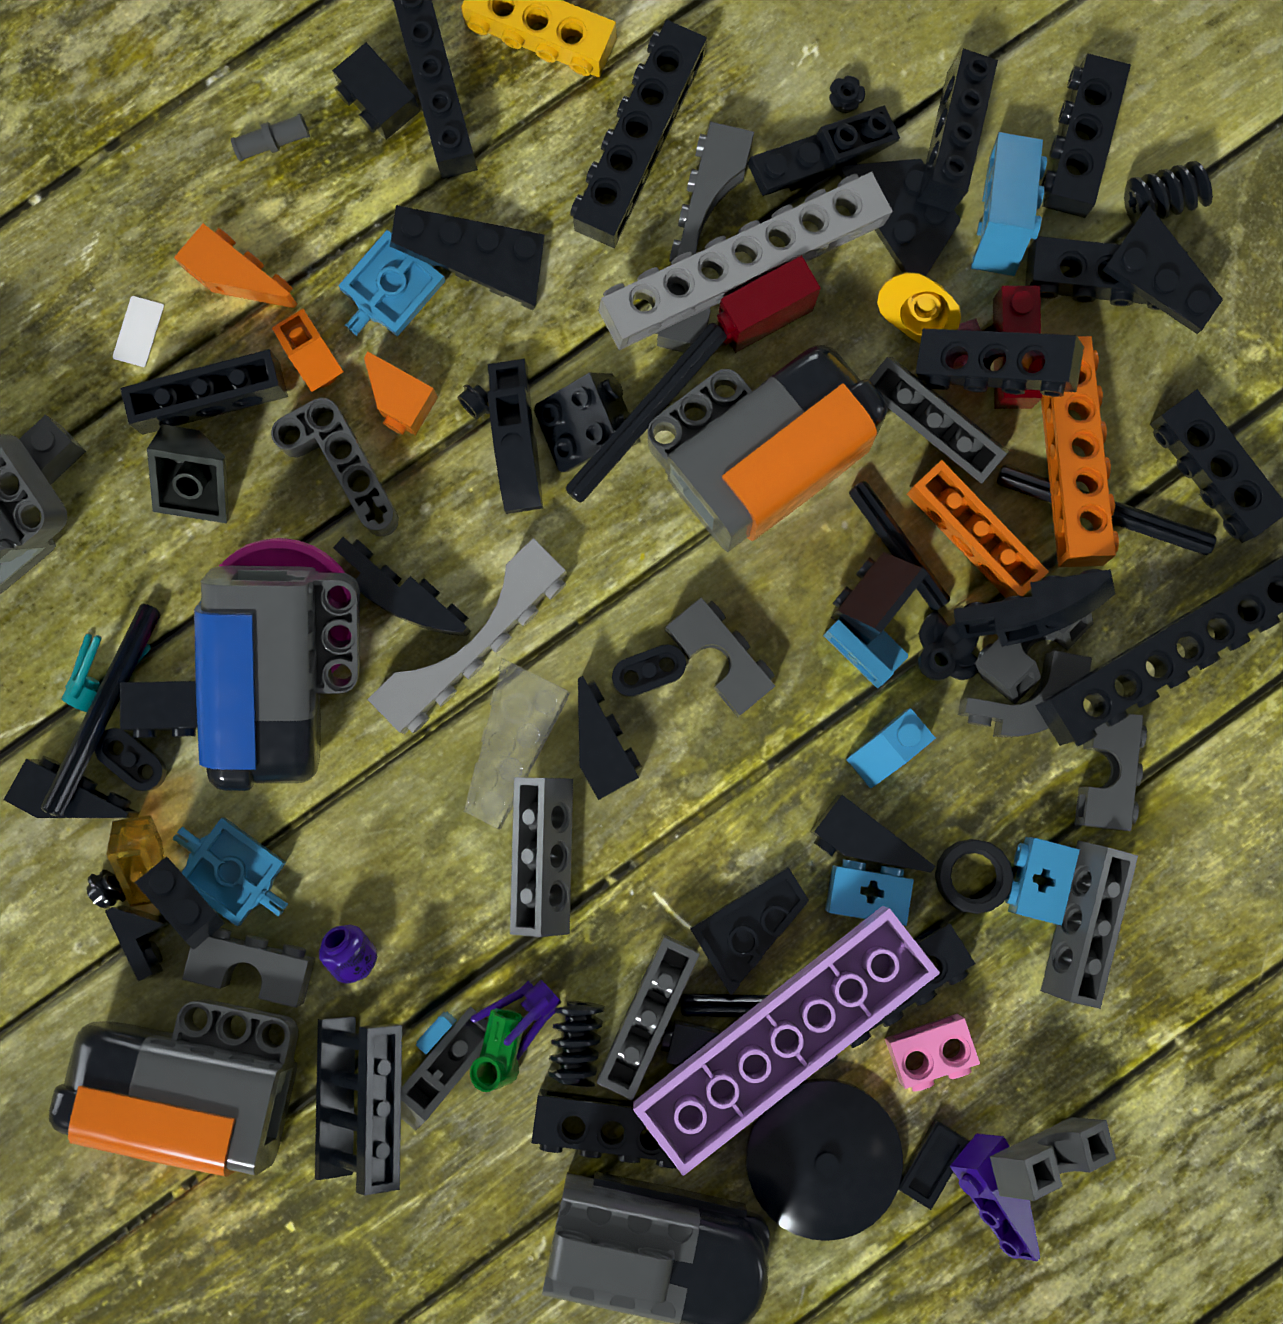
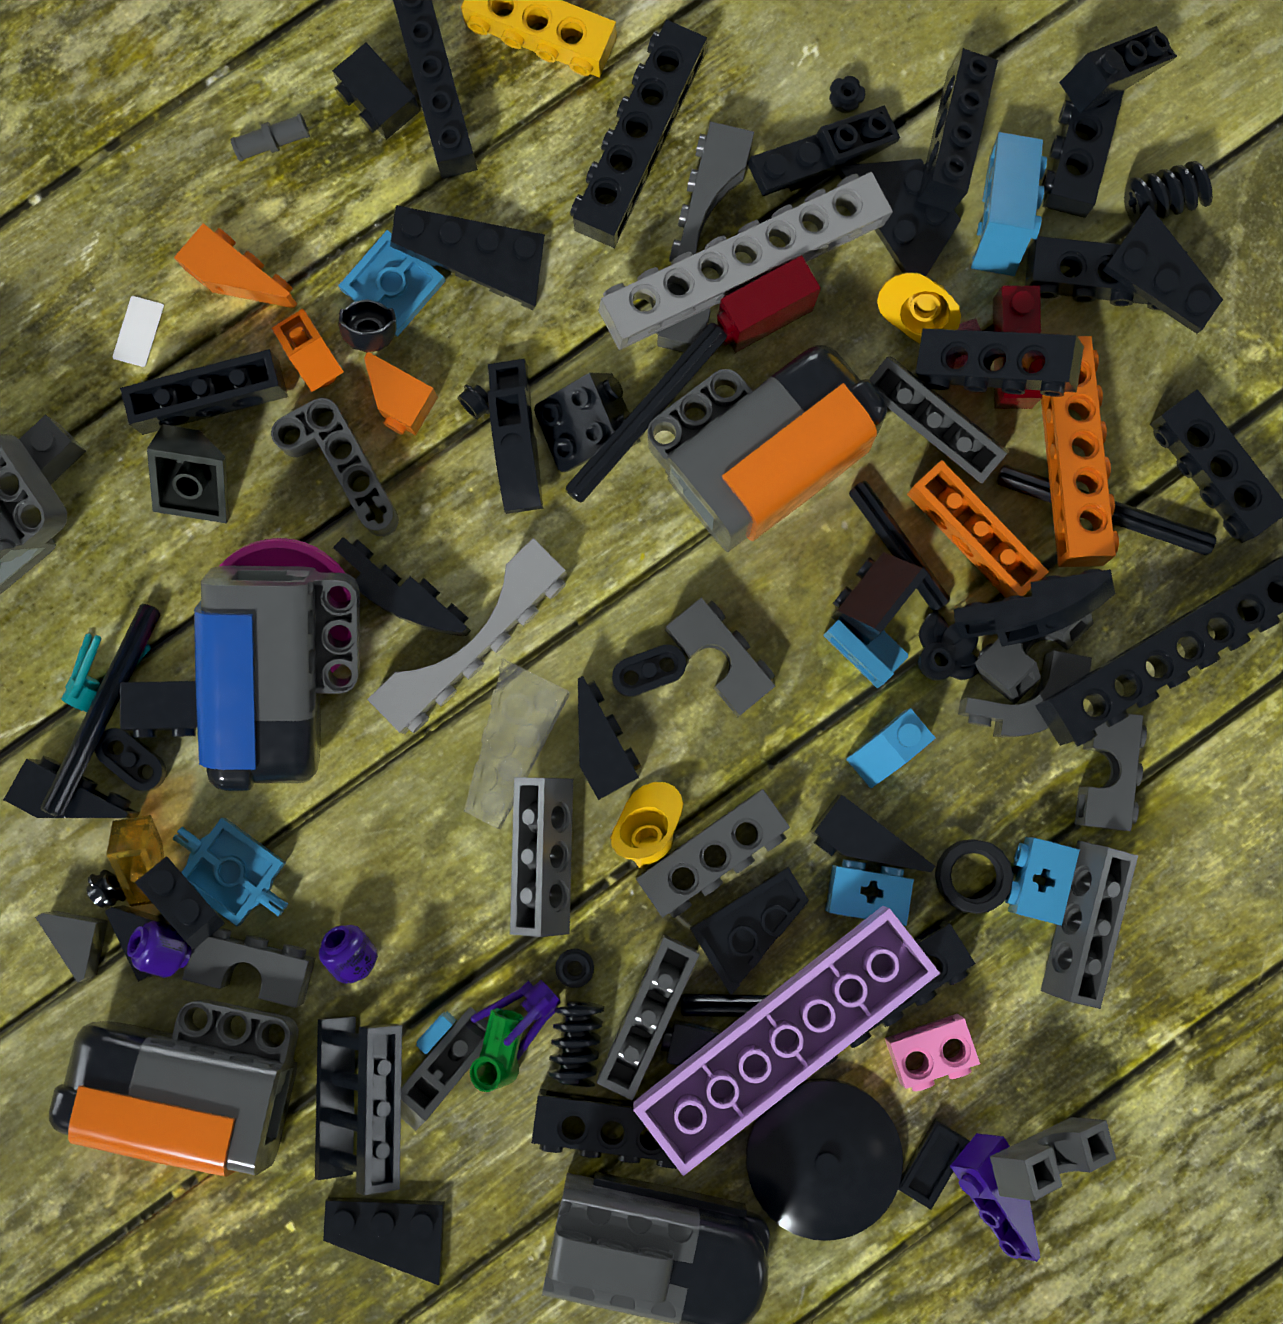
none -> dark grey slope [35,911,108,983]
none -> dark purple head [127,920,191,978]
none -> black wing [323,1197,445,1285]
none -> black hair [338,299,397,353]
none -> black plate [555,948,594,988]
none -> yellow piece [610,782,683,869]
none -> dark grey brick [636,789,790,918]
none -> black slope [1059,26,1177,113]

